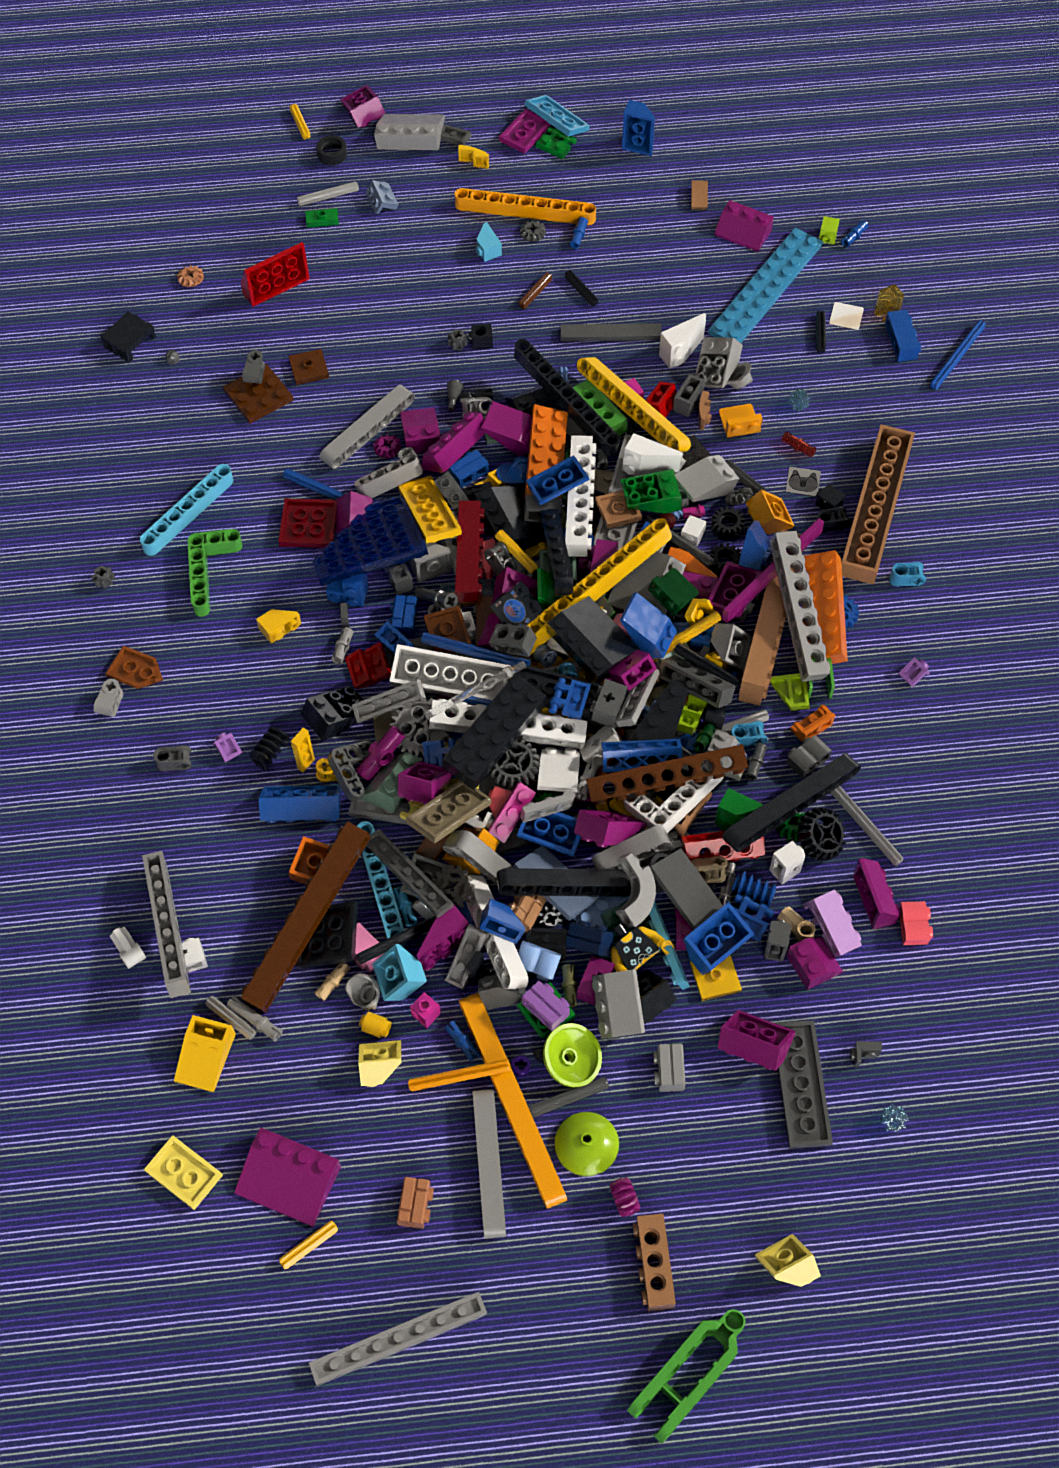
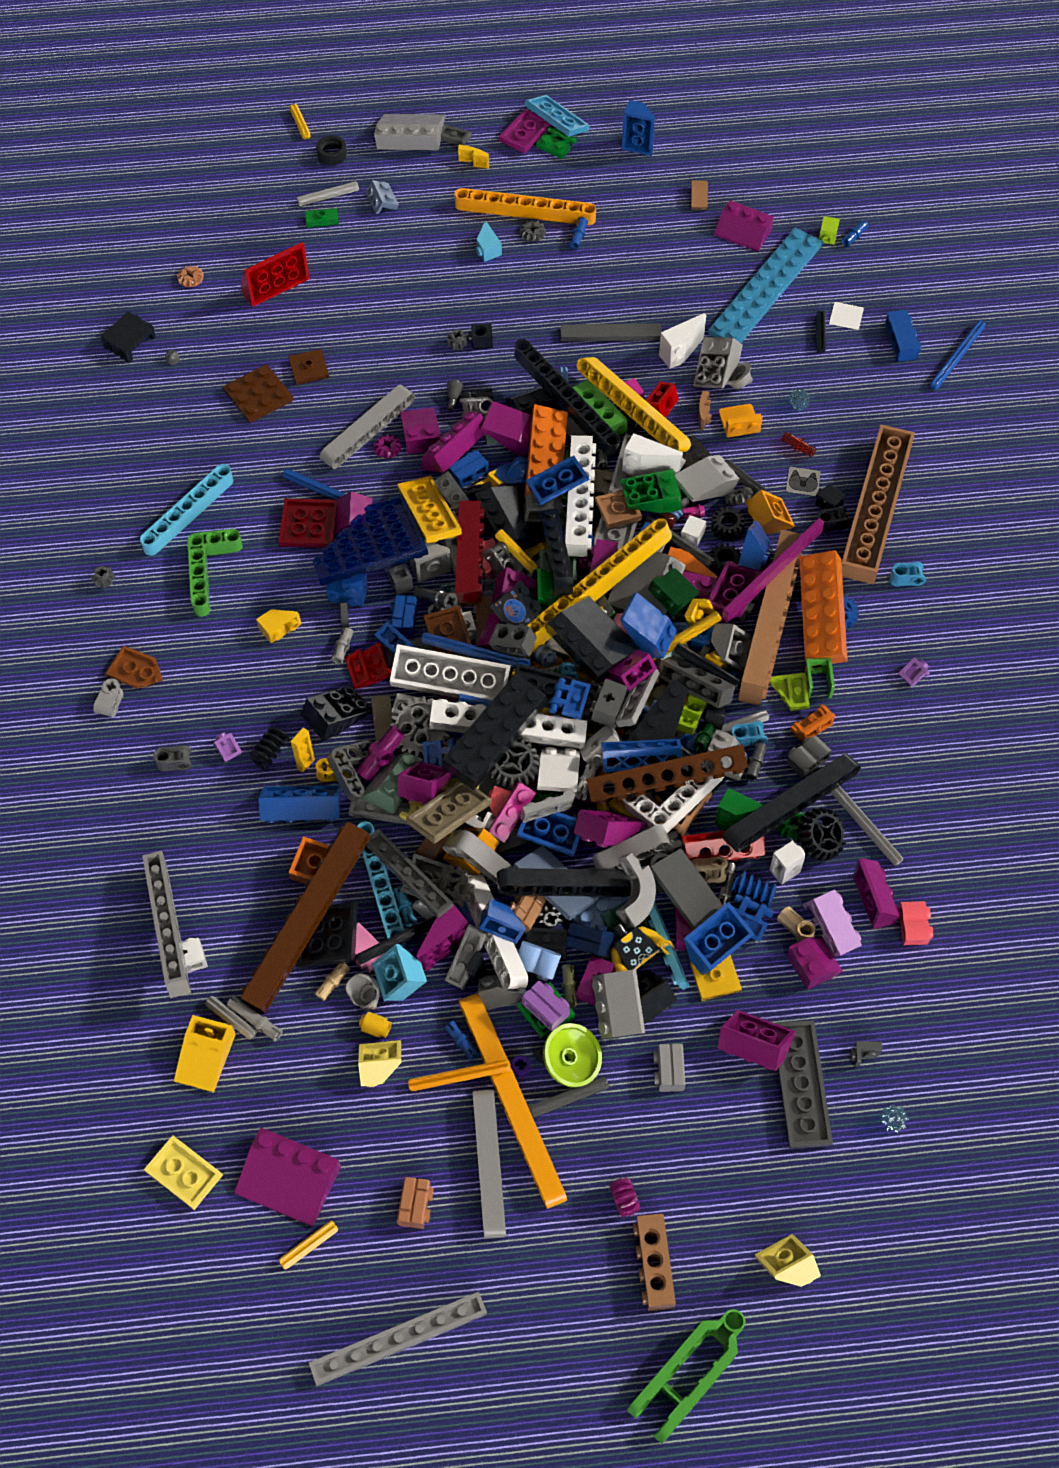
white piece [110,927,146,969] -> none
dark grey piece [242,350,265,384] -> none
magenta slope [340,85,385,128] -> none
light grey plate [352,679,426,723] -> none
light grey beam [354,447,423,498] -> none
dark pink brick [410,992,441,1028] -> none
clear bar [424,661,526,719] -> none
reddish brown axle [518,272,552,309] -> none
lime dish [555,1112,619,1177] -> none
black axle [565,270,599,307] -> none
dark grey brick [673,374,705,417] -> none
dark grey brick [763,920,791,962] -> none
light grey brick [769,531,830,682] -> none
clear yellow hinge [874,284,904,322] -> none

